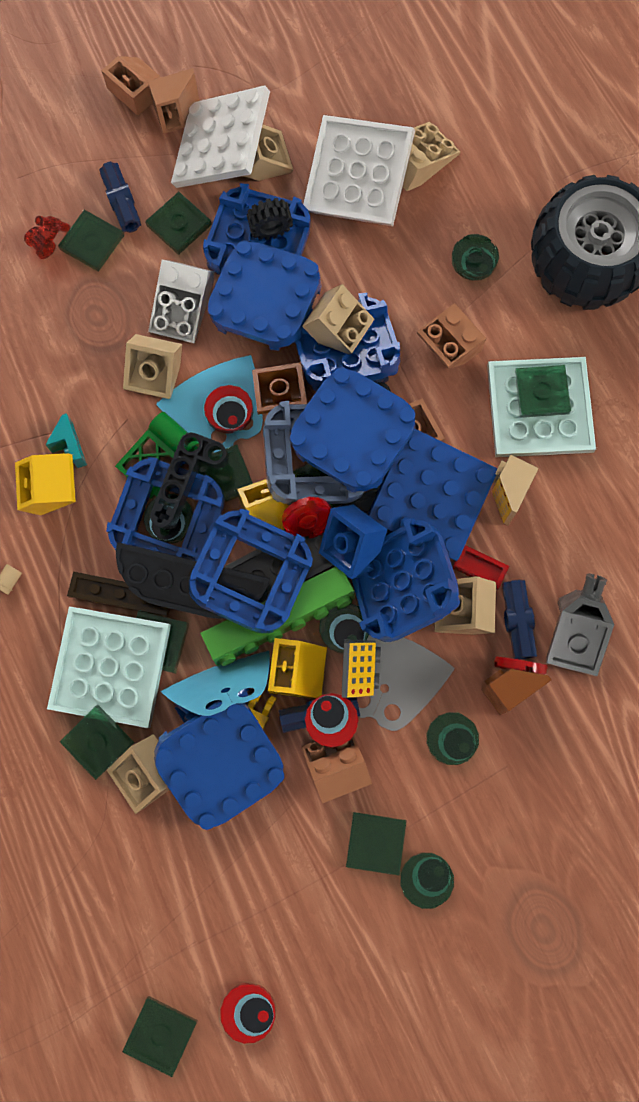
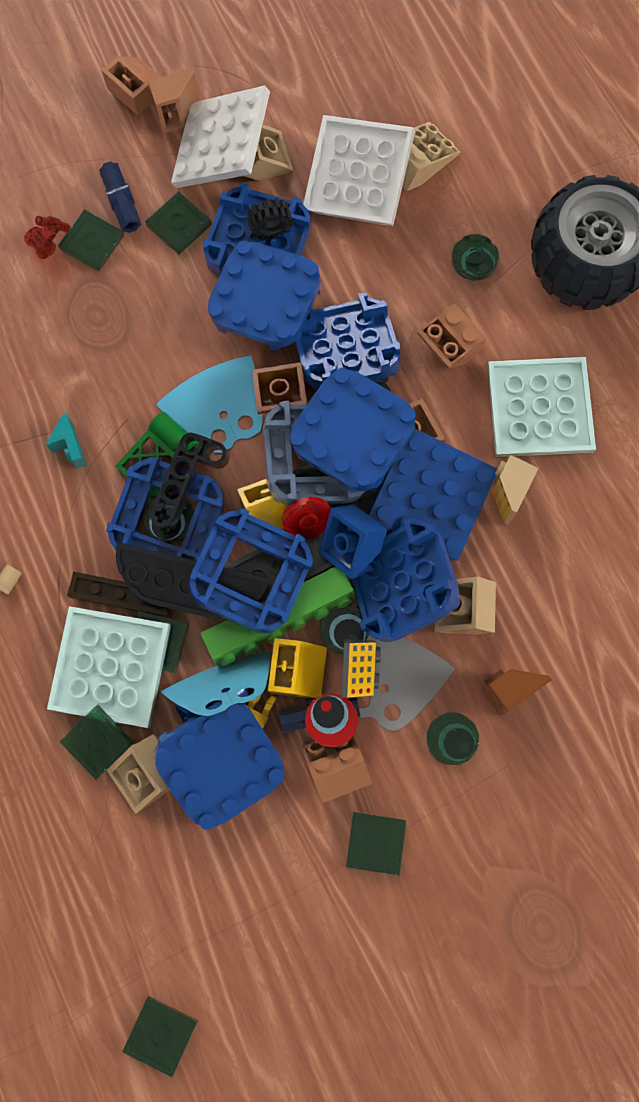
yellow slope [15,453,76,515] -> none
tan slope [123,334,182,399] -> none
white slope [148,260,215,343] -> none
clear green tile [198,444,253,502] -> none
tile [204,385,253,434] -> none
tile [220,983,276,1044] -> none
tan slope [302,284,374,355] -> none
clear green tile [400,852,454,909] -> none
red tile [453,545,510,590] -> none
red tile [494,656,548,675] -> none
dark blue piece [502,580,537,660] -> none
clear green tile [515,365,571,418] -> none
dark grey plate [546,573,614,676] -> none

